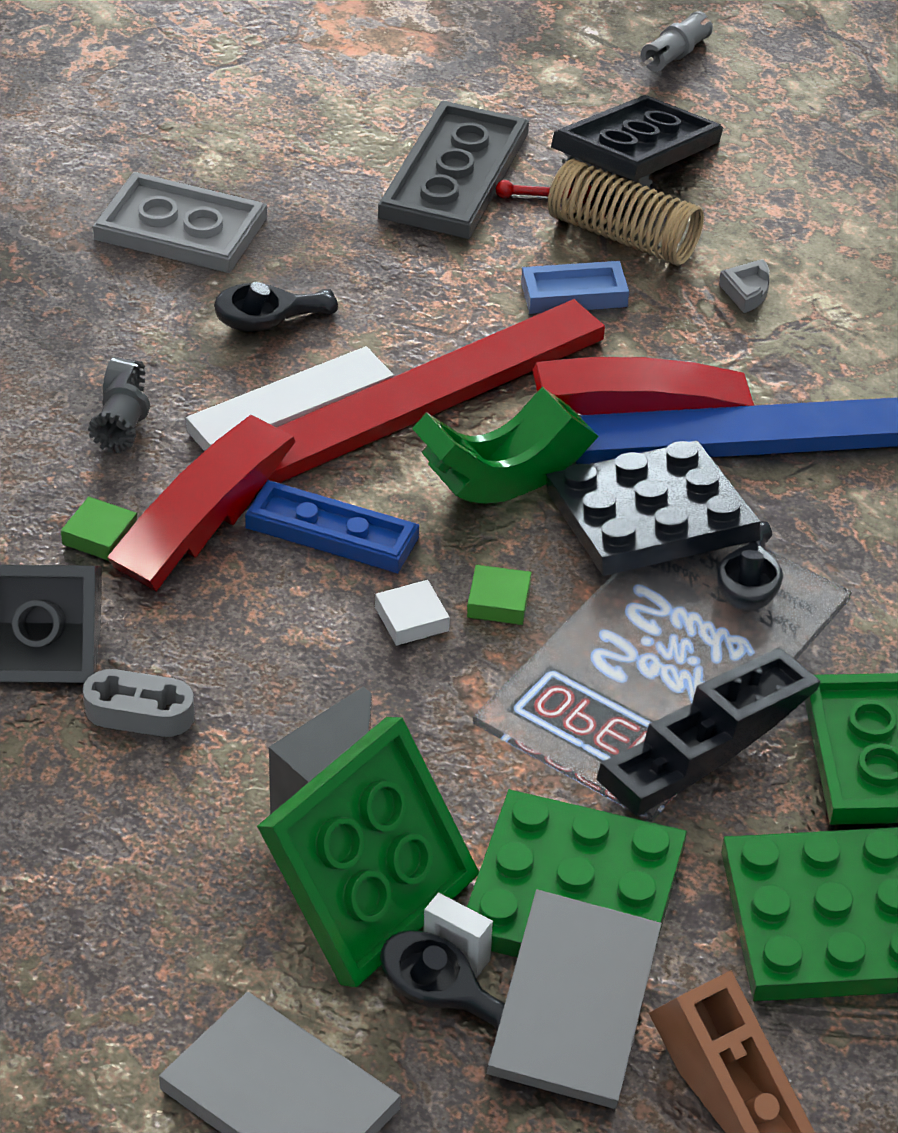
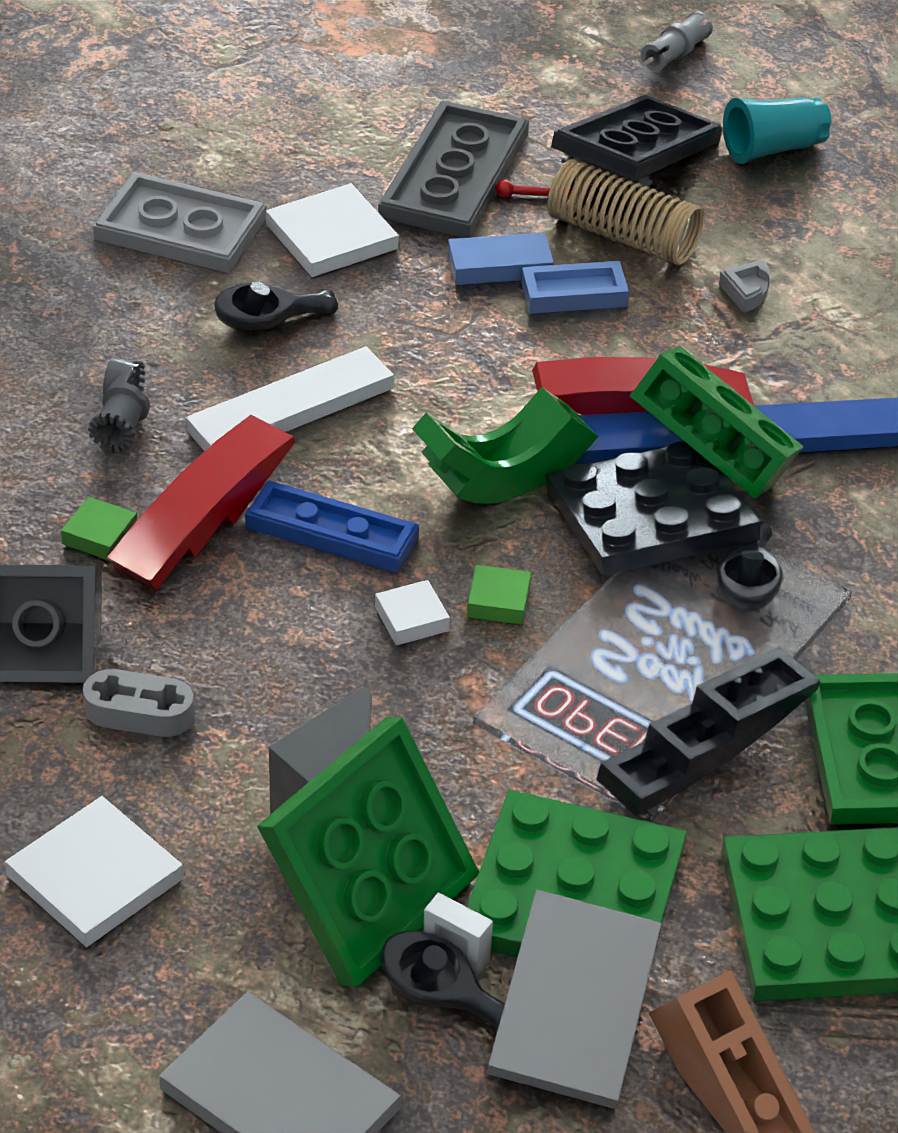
red tile [260,299,605,490] -> none
none -> white tile [5,796,184,948]
none -> white tile [266,183,399,277]
none -> medium blue tile [448,232,554,285]
none -> green brick [630,346,804,499]
none -> teal plant [723,96,832,164]

